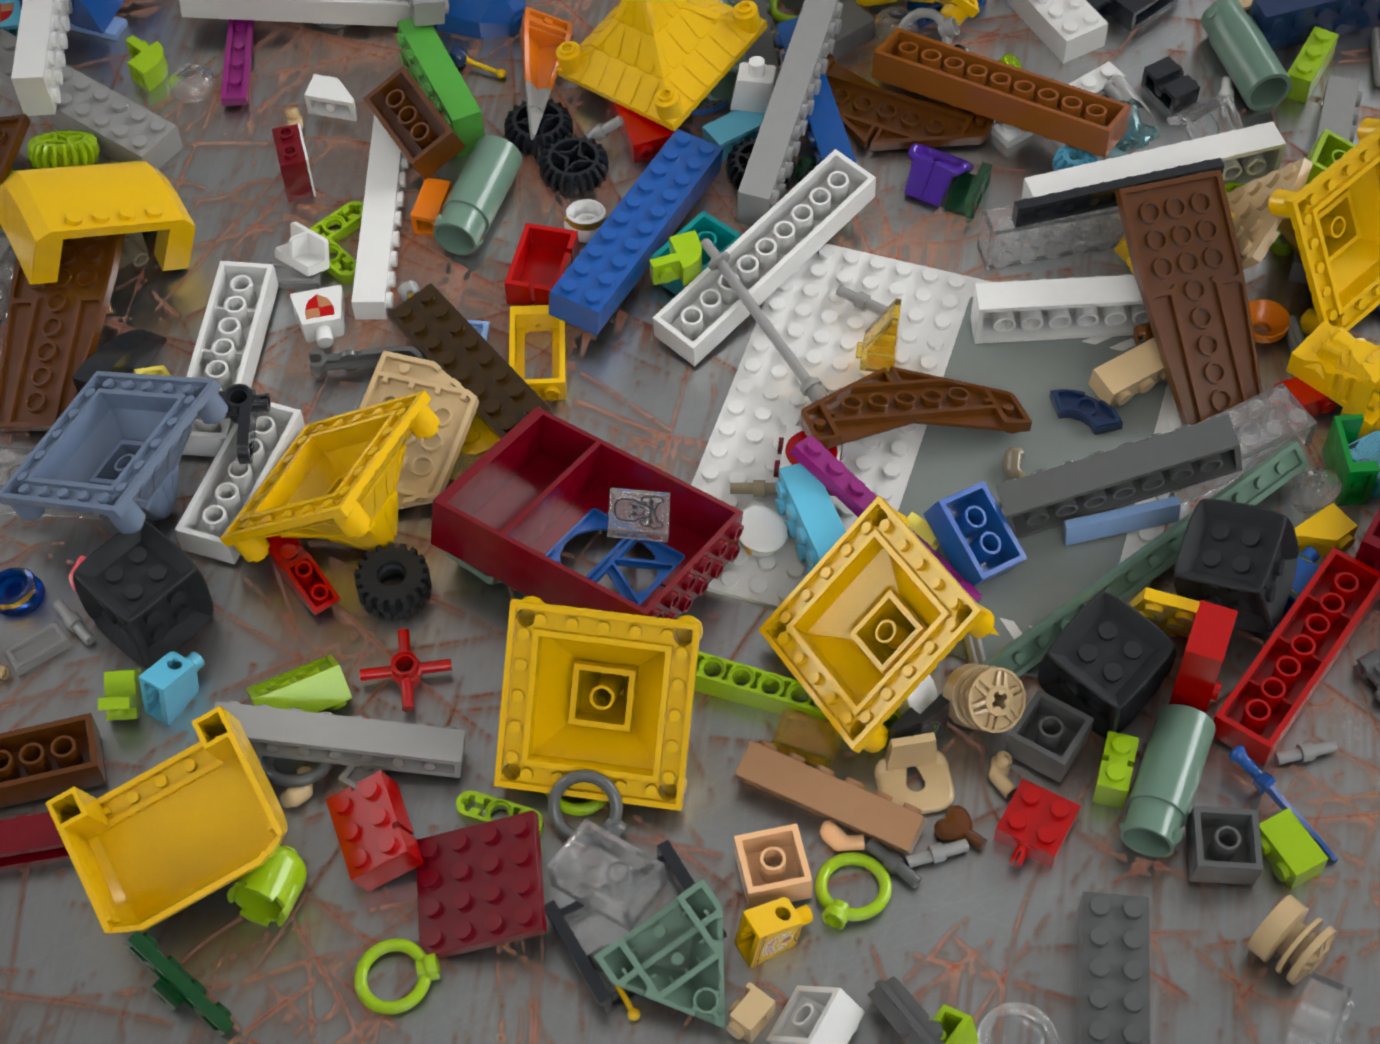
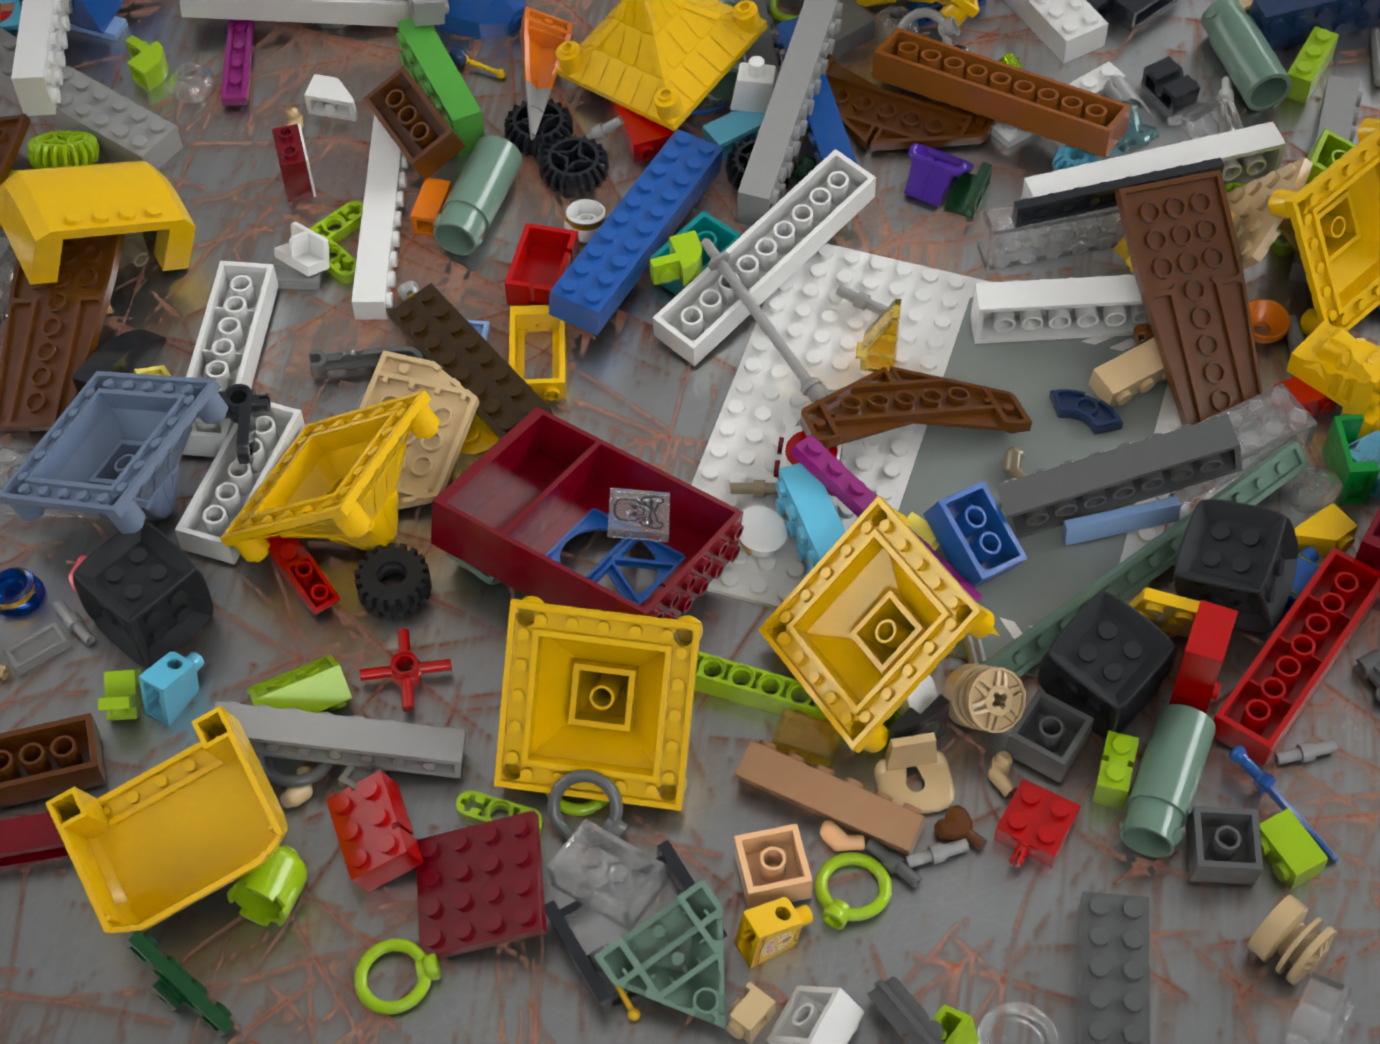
white torso [290,285,346,349] -> none

